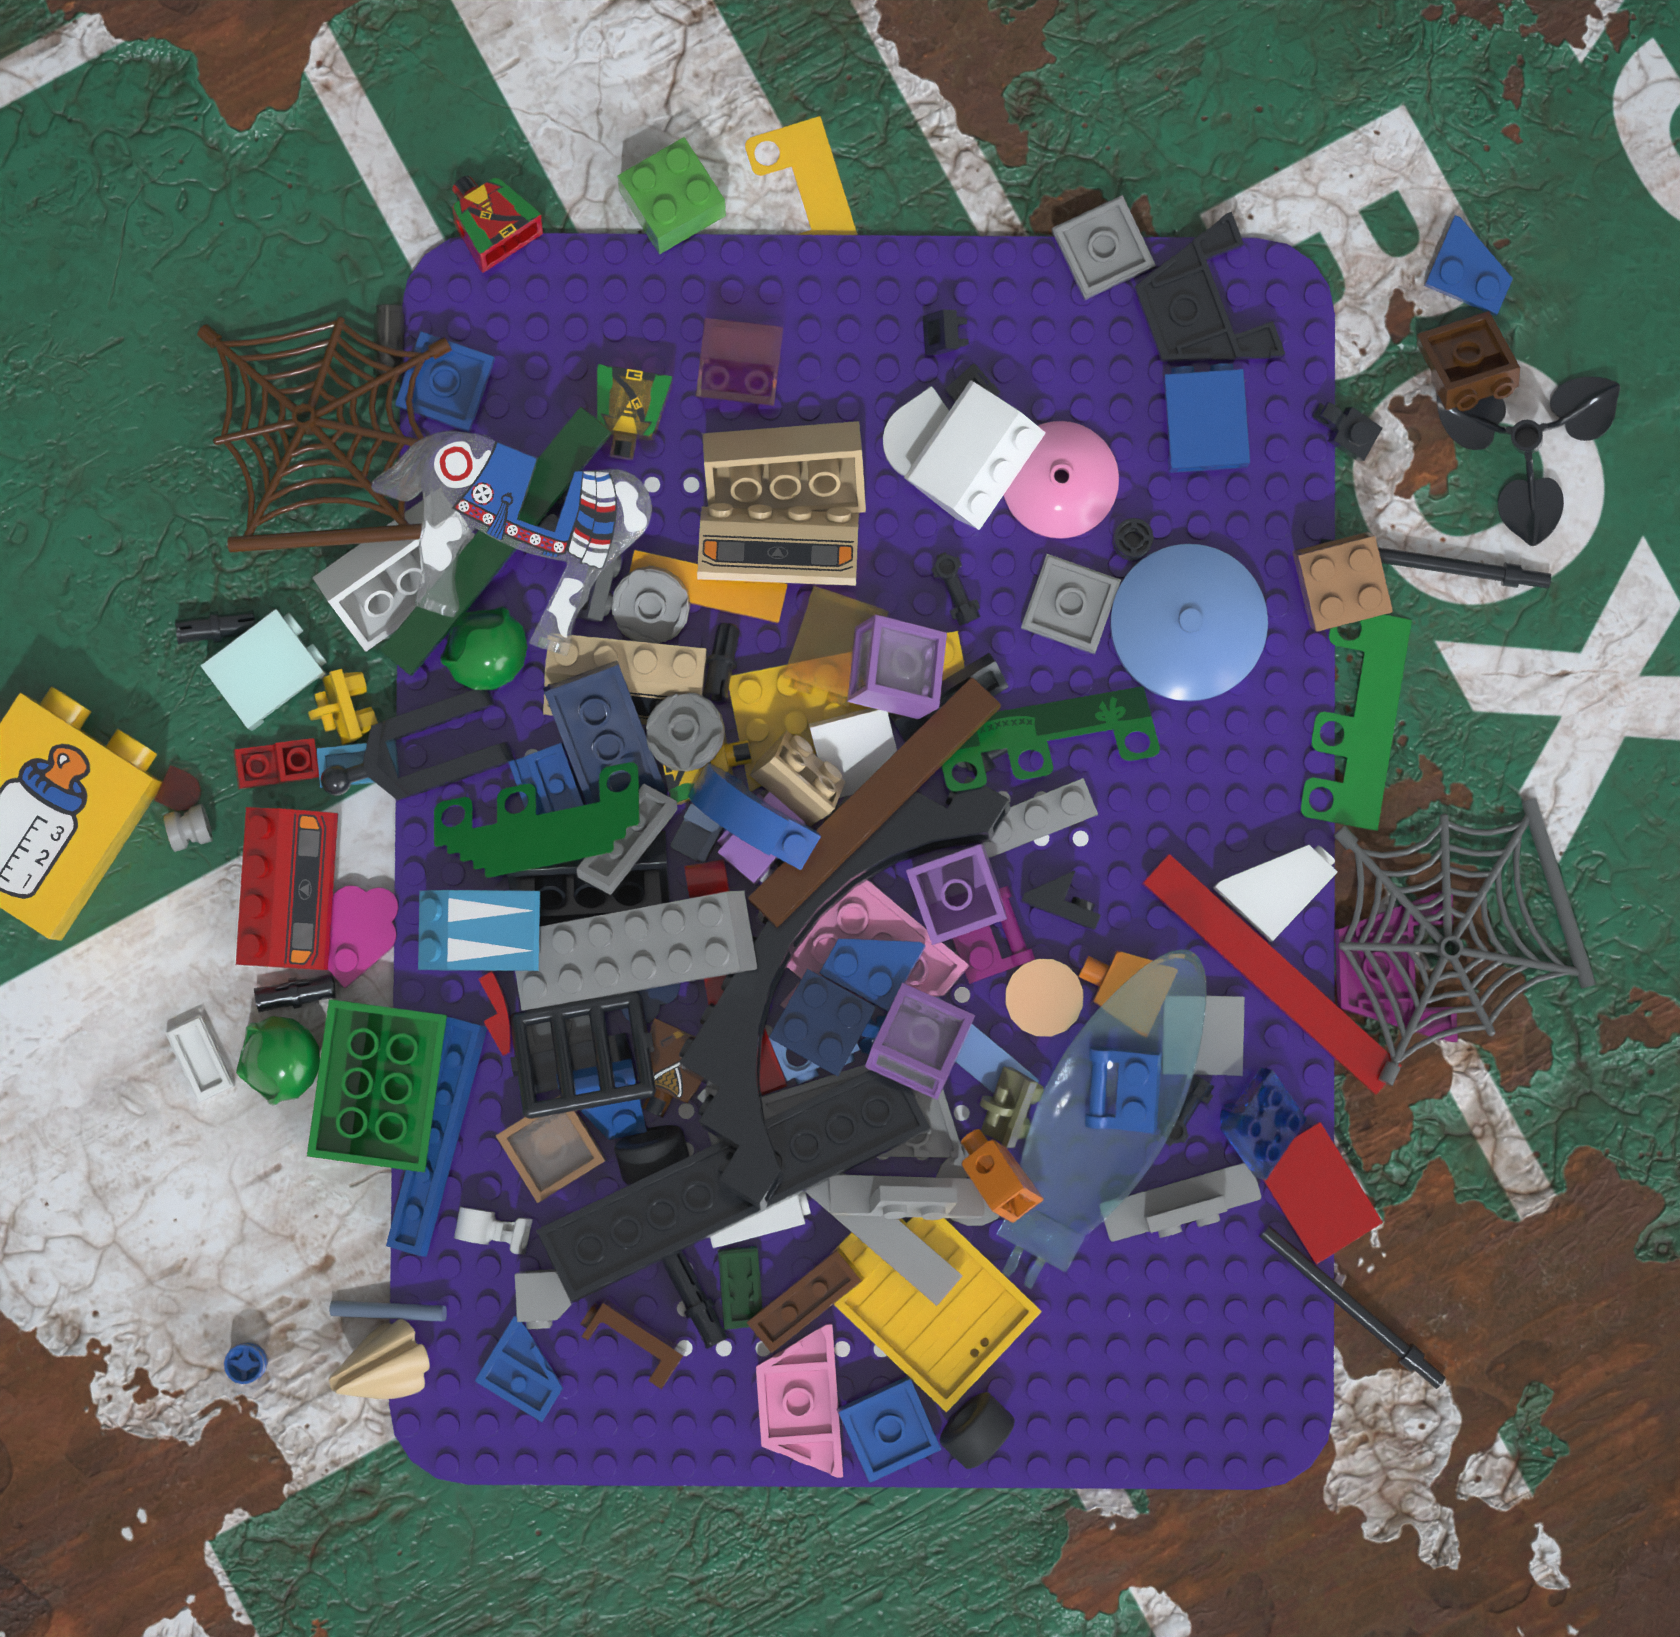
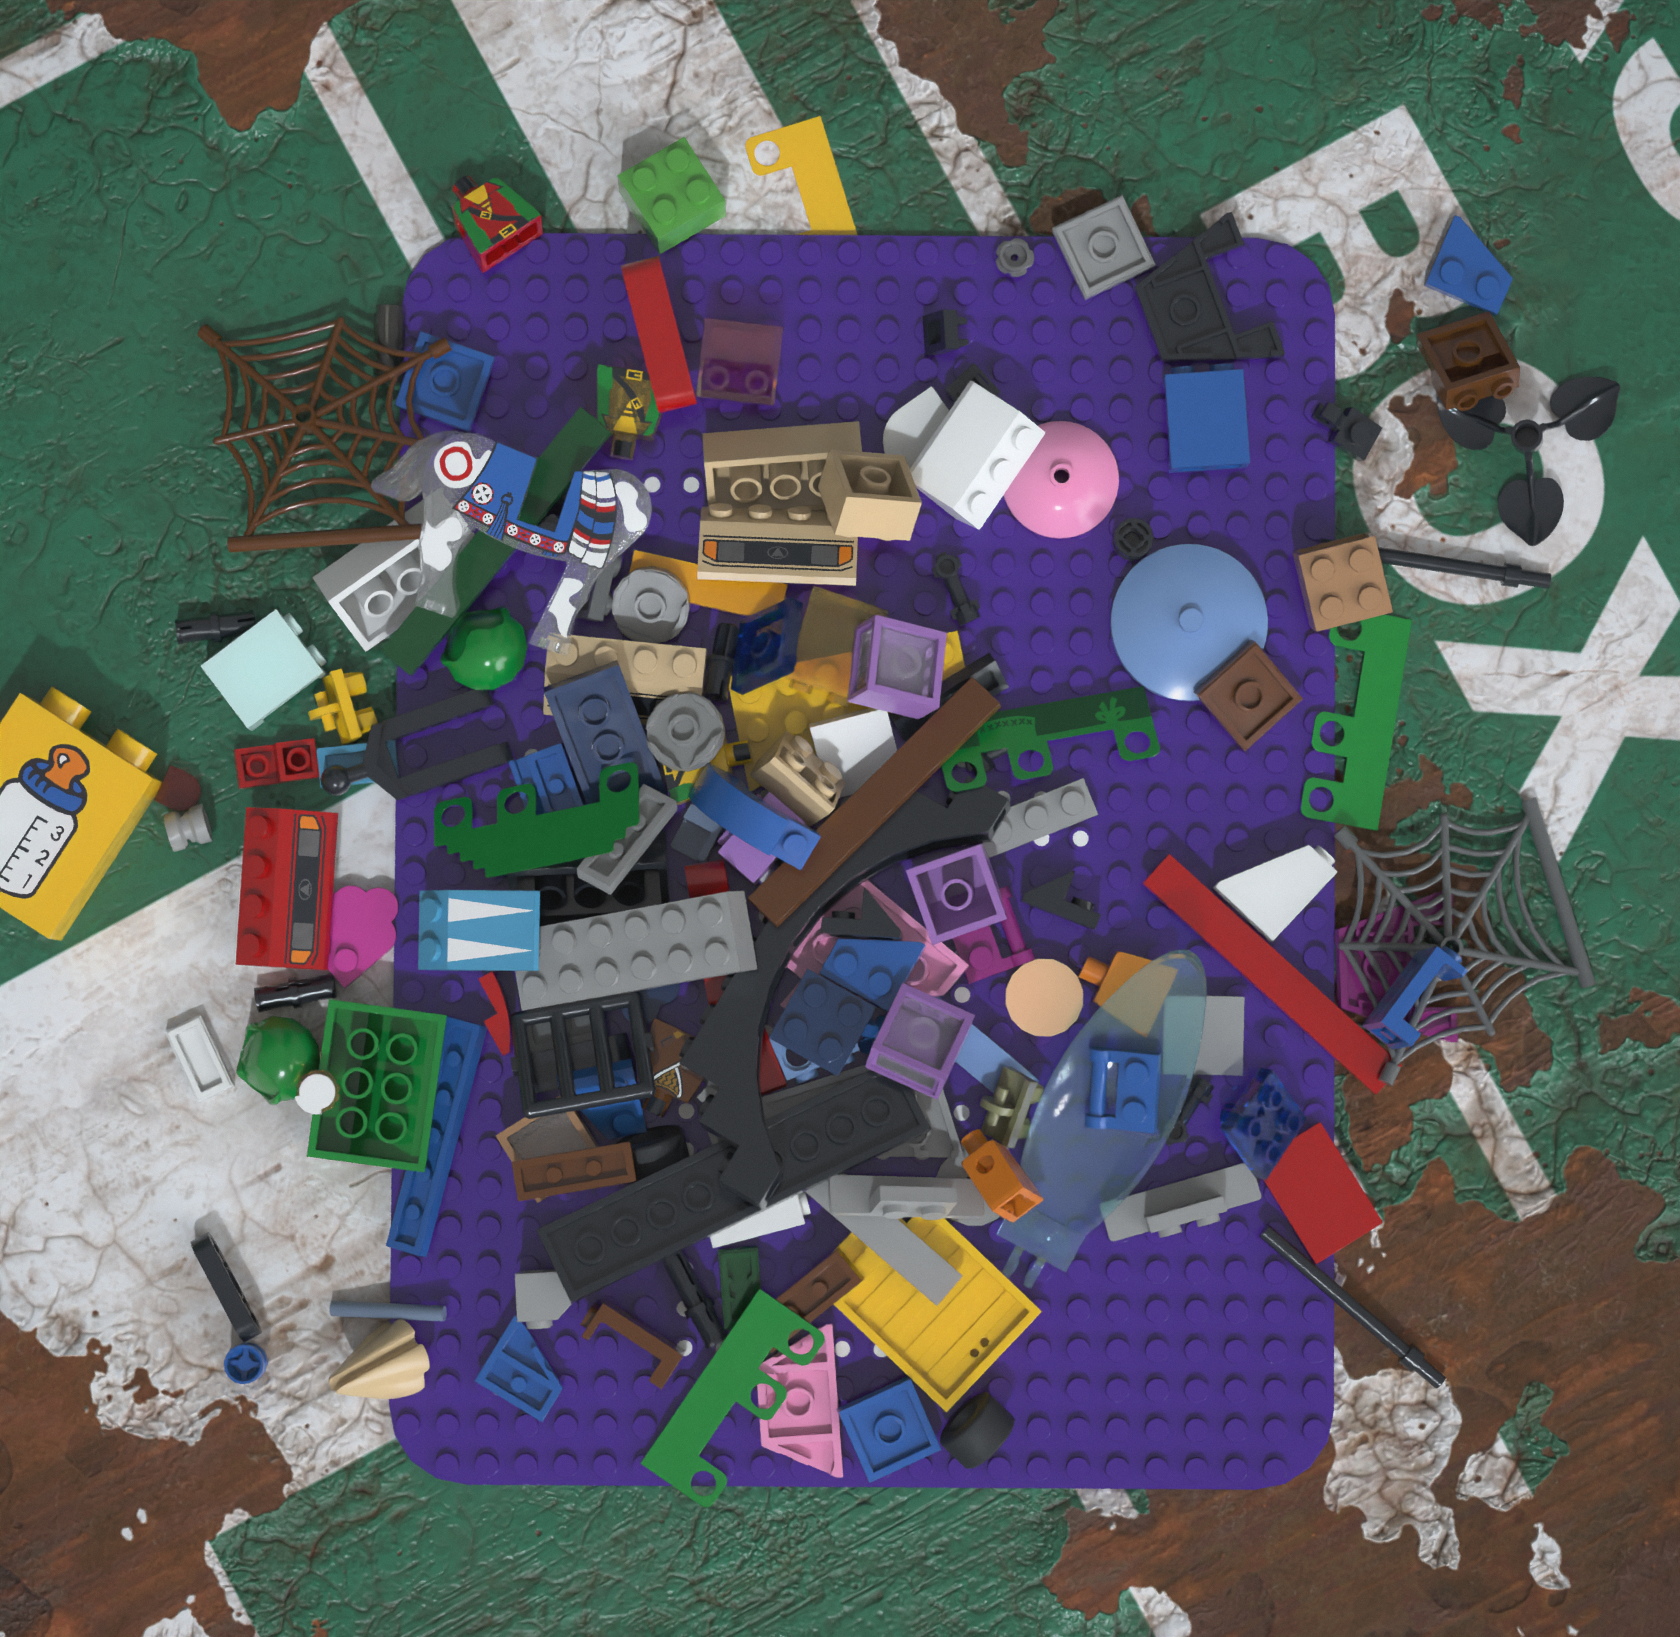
white leg [454,1207,532,1254] -> none
light grey tile [1021,554,1121,654] -> none
none -> black beam [190,1232,262,1342]
none -> white piece [295,1070,340,1114]
none -> reddish brown plate [511,1142,637,1201]
none -> red beam [621,256,697,414]
none -> green piece [640,1289,825,1507]
none -> clear blue plate [731,597,803,695]
none -> tan brick [818,449,922,541]
none -> black slope [821,888,903,941]
none -> flat silver plate [996,238,1034,277]
none -> reddish brown tile [1193,640,1303,751]
none -> blue panel [1362,946,1468,1050]

